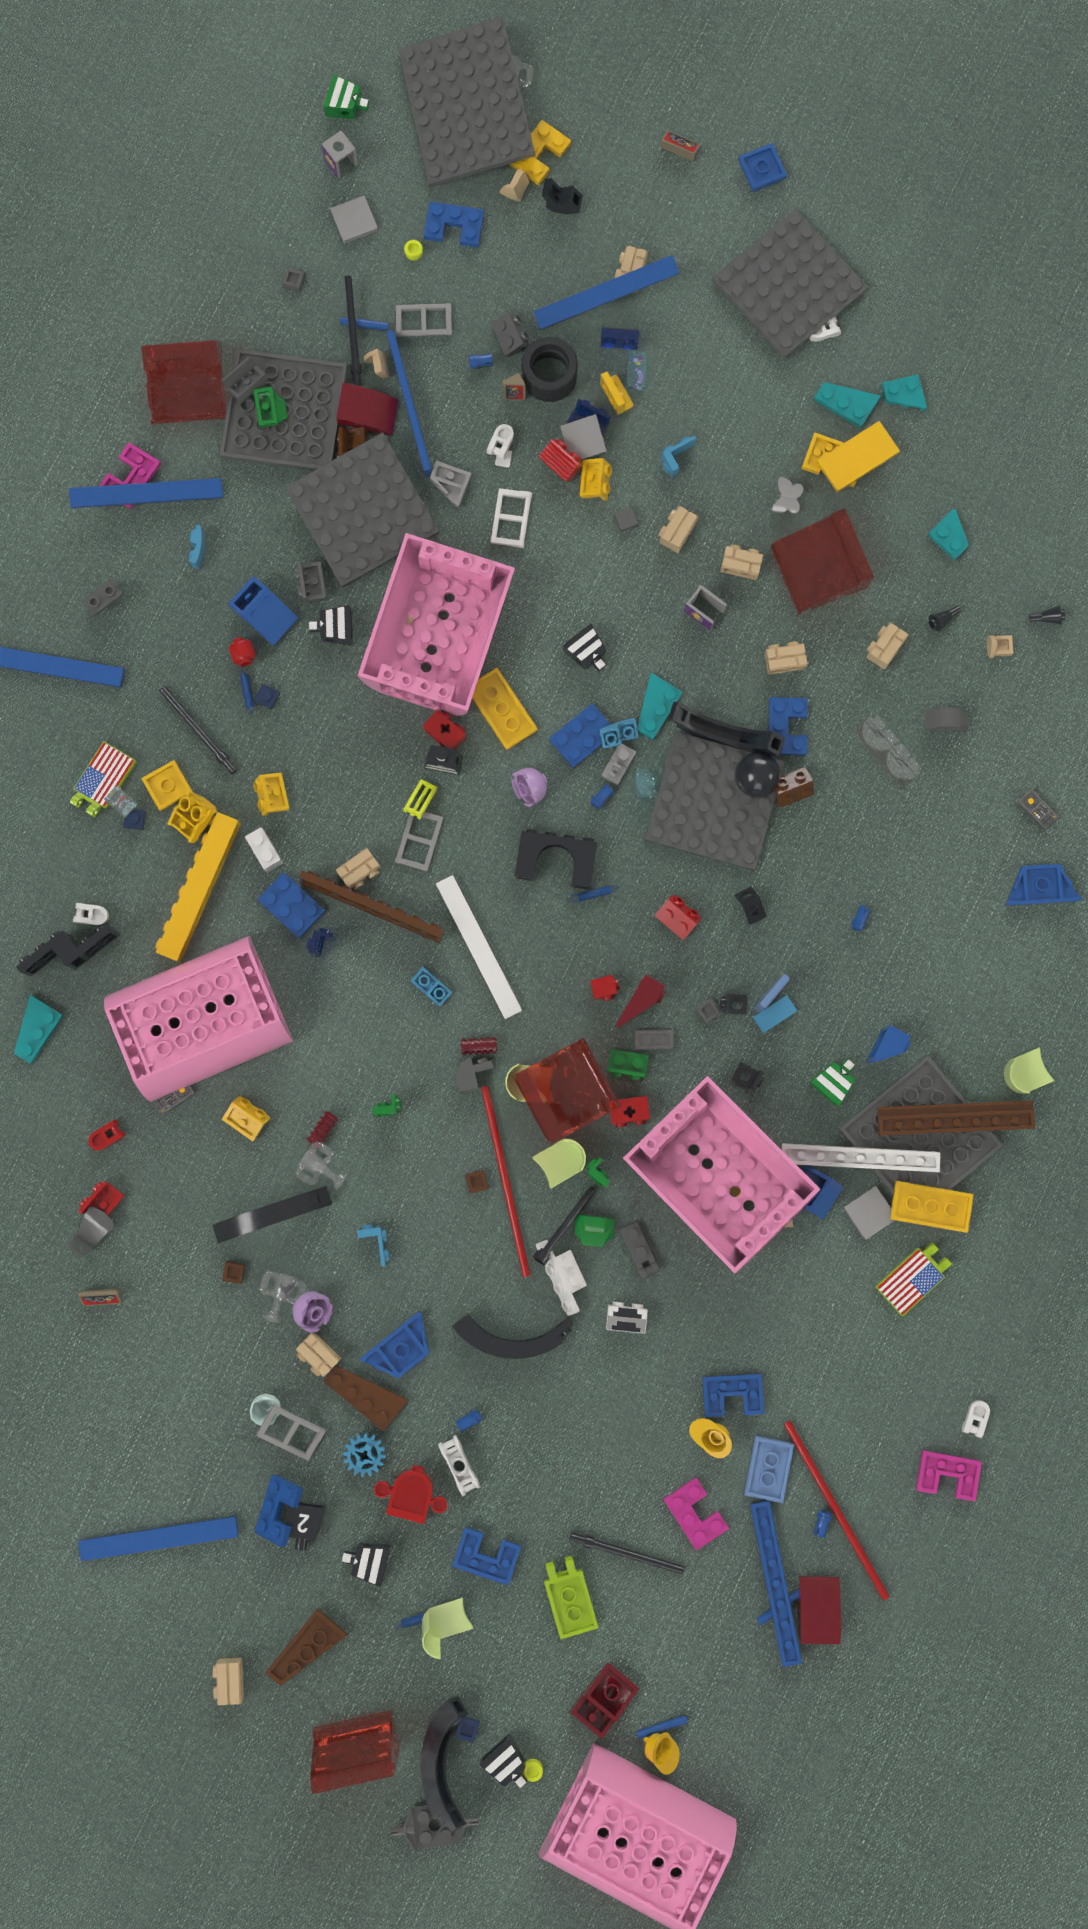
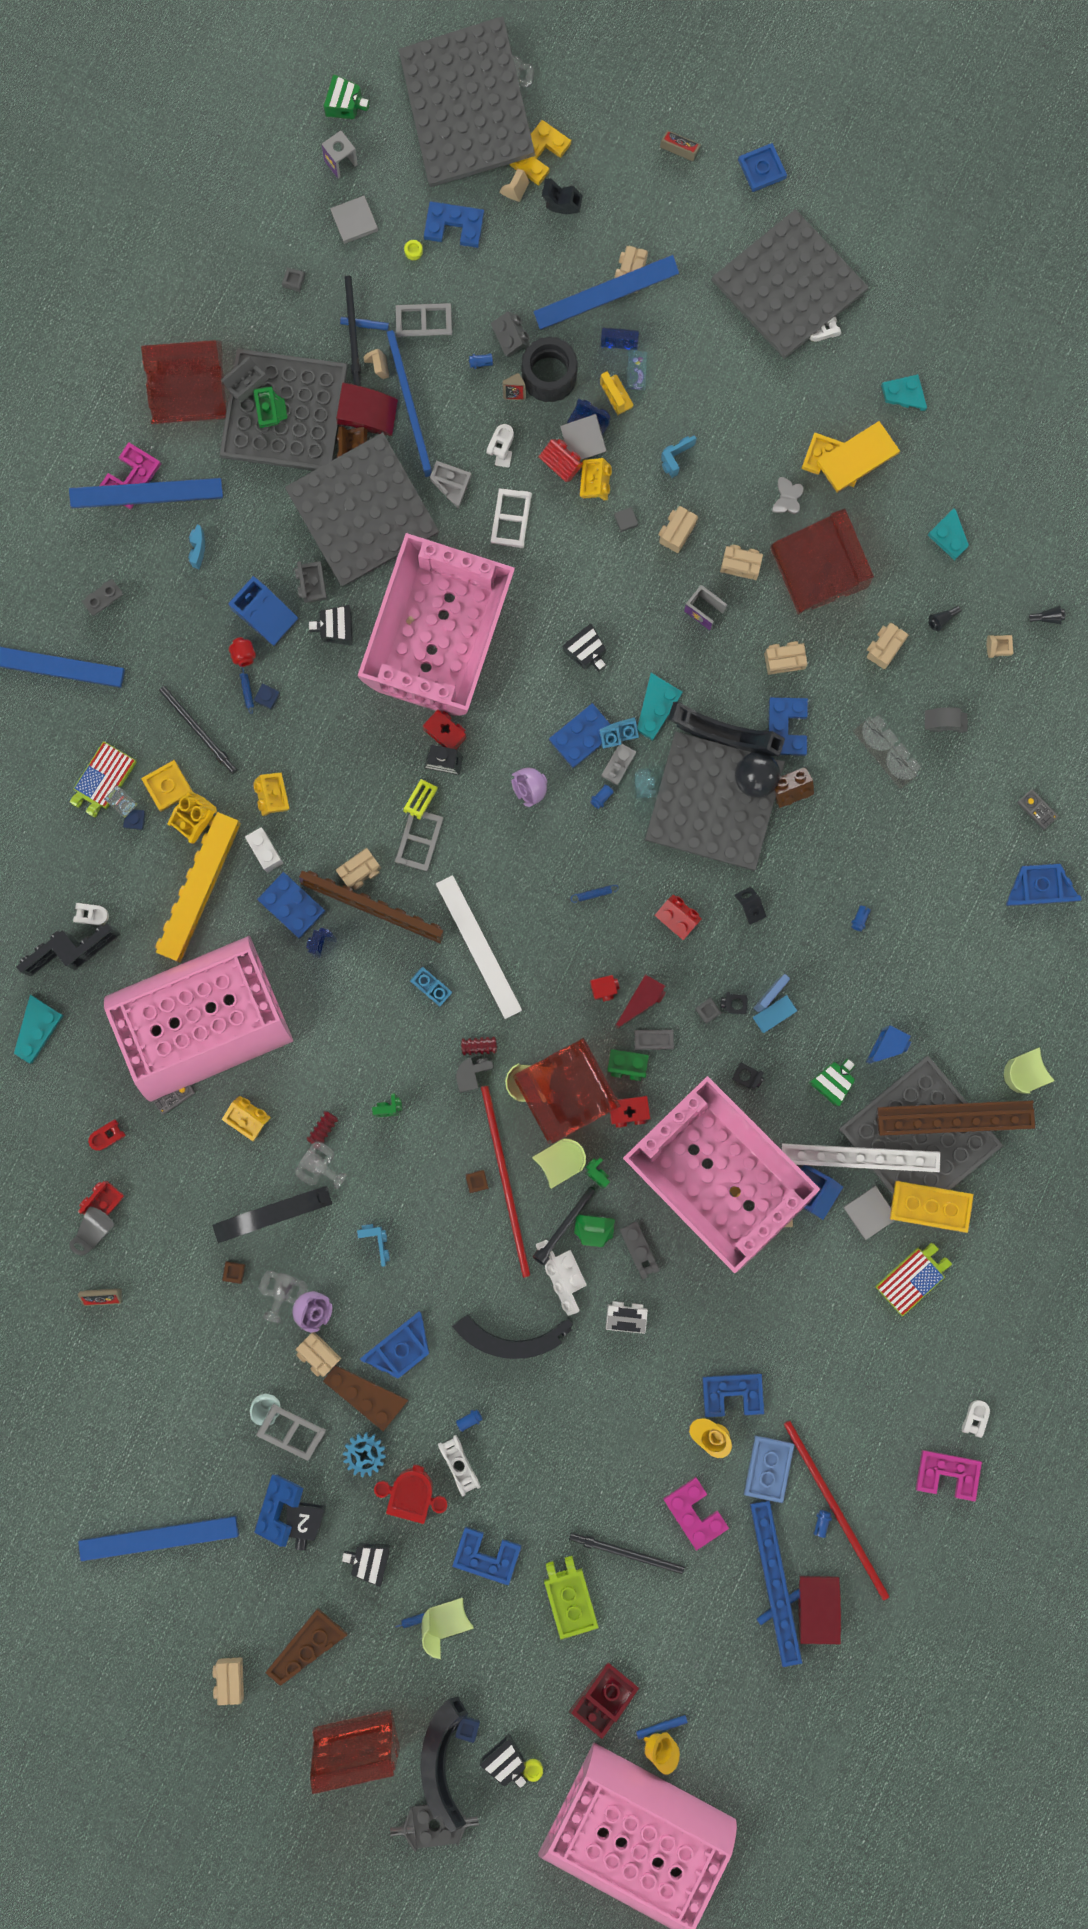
yellow tile [472,668,538,751] -> none
black arch [515,829,597,890] -> none
teal wing [813,382,881,429] -> none

